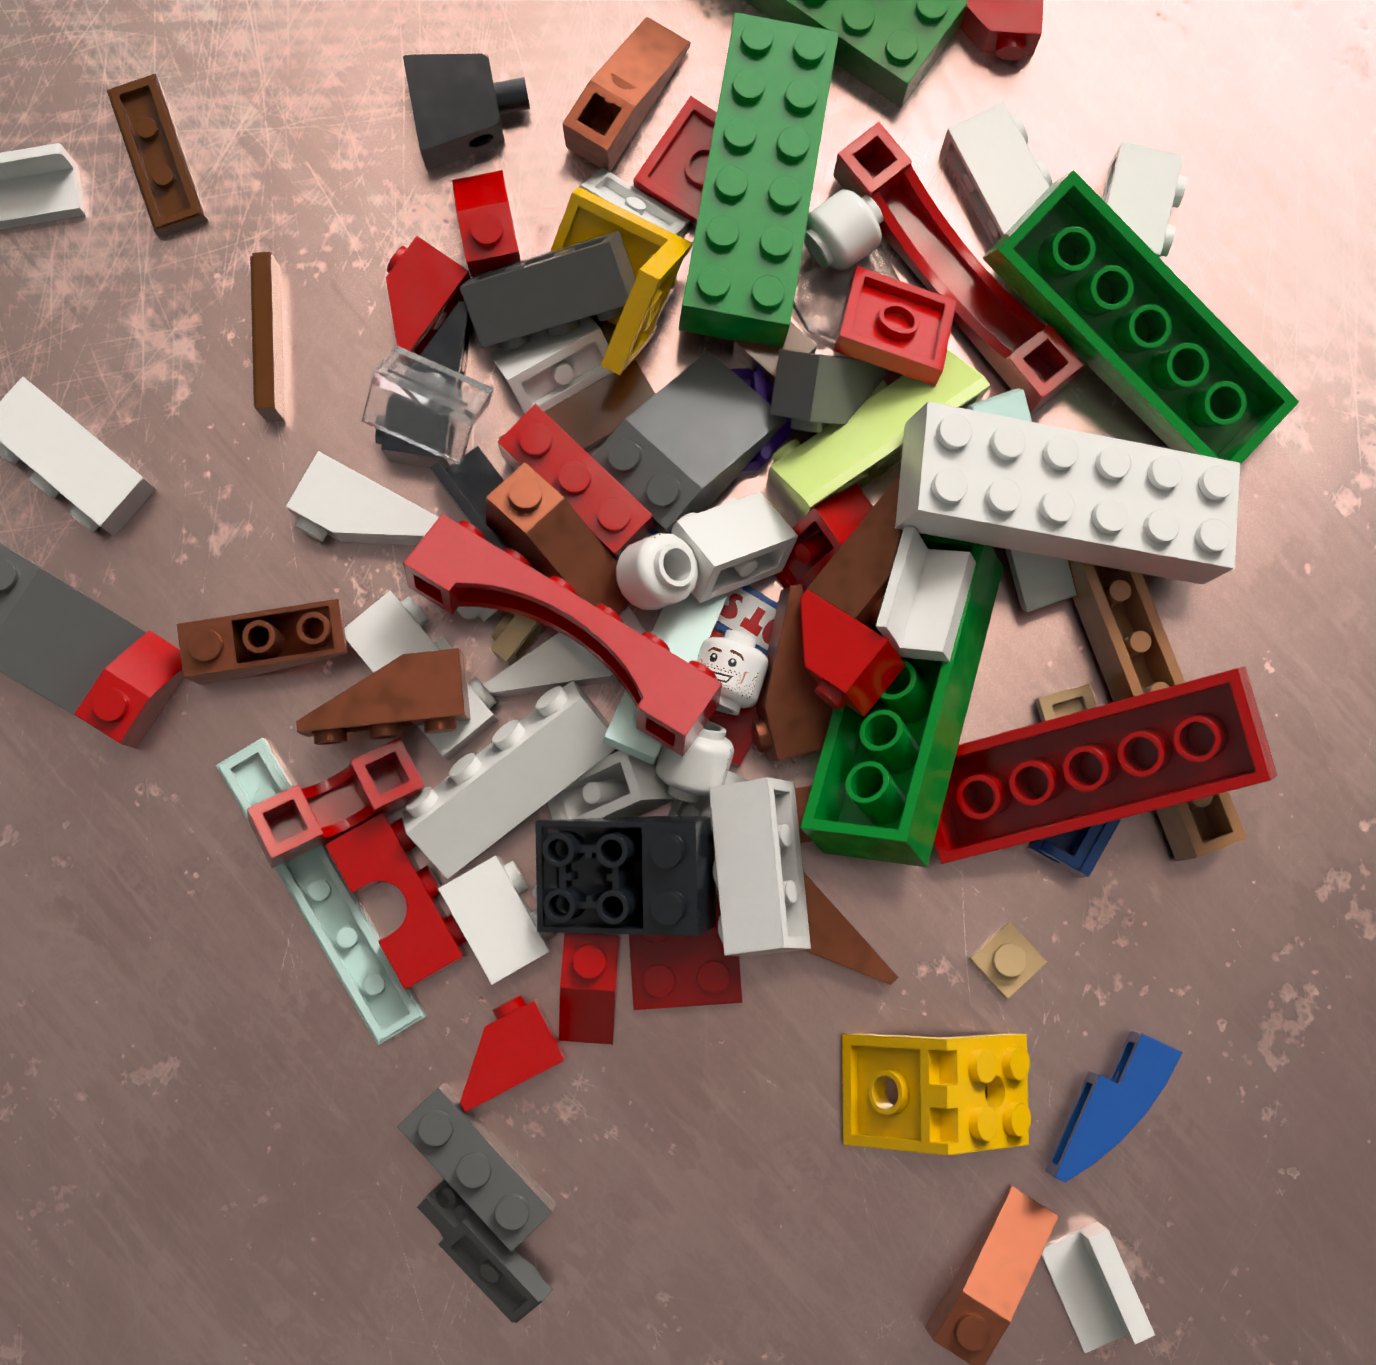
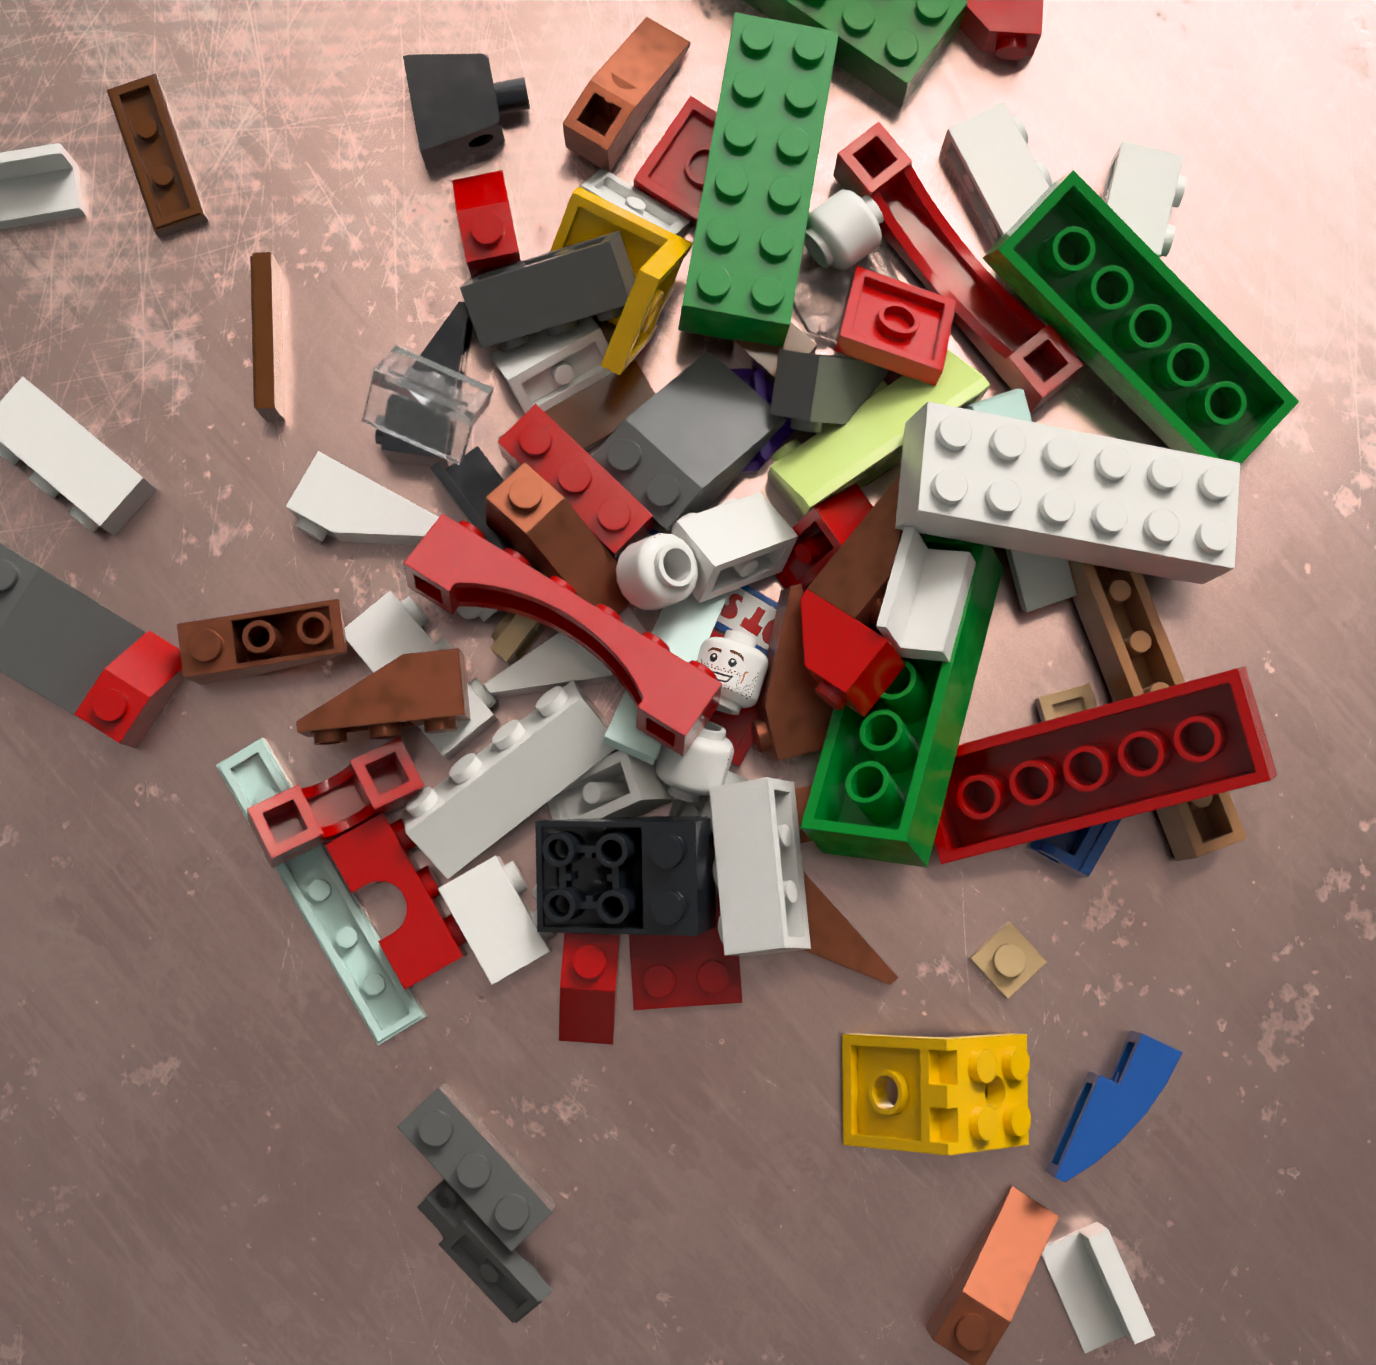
red slope [386,236,471,368] -> none
red slope [460,995,567,1112] -> none

